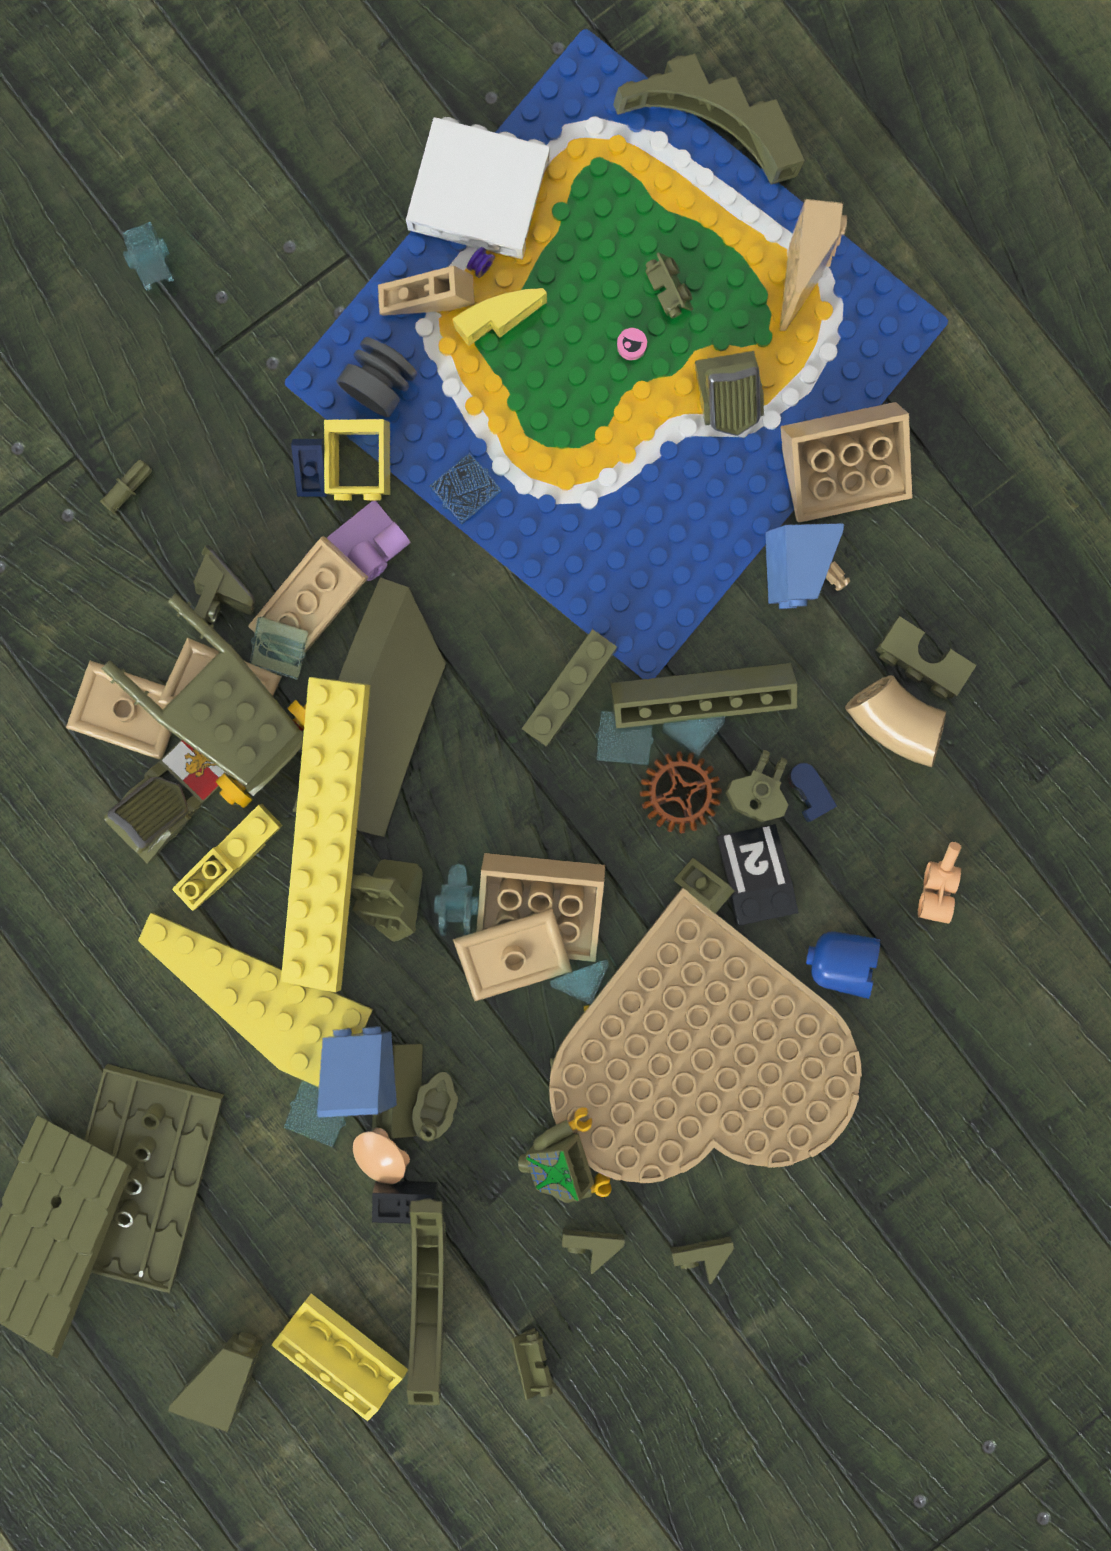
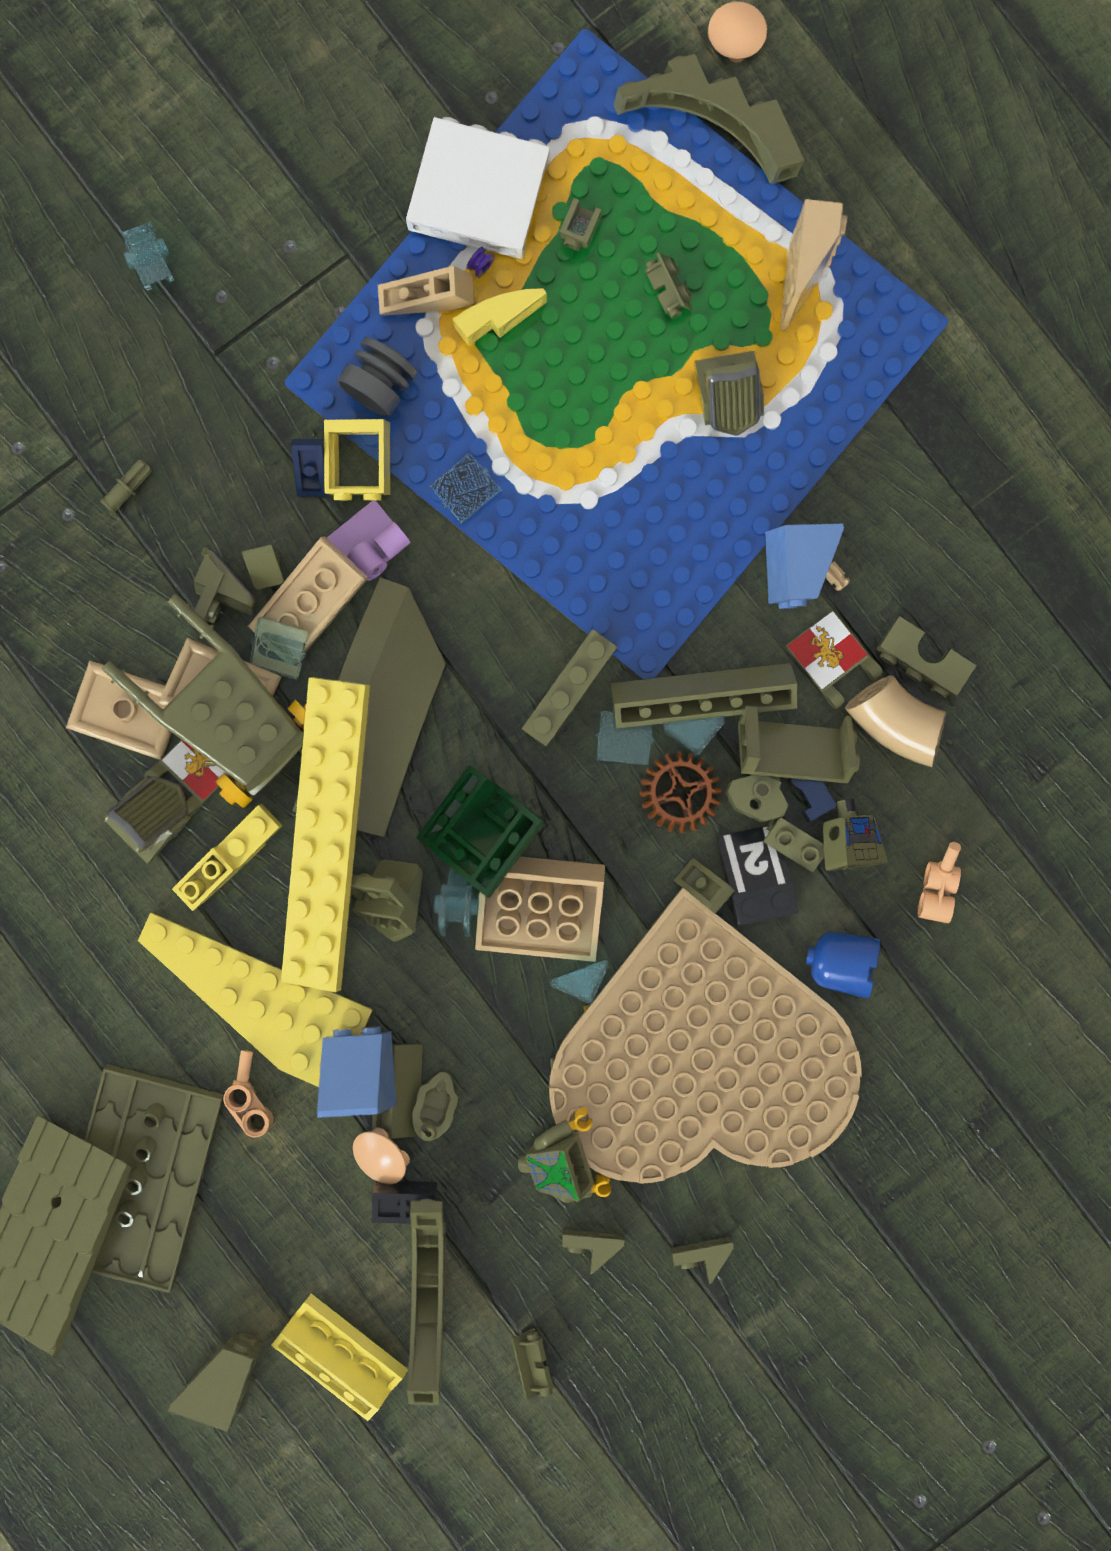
clear light blue piece [284,1080,346,1147] -> none
tan piece [453,909,572,1001] -> none
bright pink tile [617,328,647,360] -> none
tan slope [781,402,912,523] -> none
none -> light nougat beam [223,1050,274,1137]
none -> olive slope [242,544,284,590]
none -> dark green slope [416,765,545,898]
none -> olive window [559,198,602,251]
none -> light nougat dish [708,2,767,63]
none -> olive panel [738,706,860,783]
none -> olive hinge [763,817,824,872]
none -> flag [785,610,883,709]
none -> olive torso [823,799,888,871]

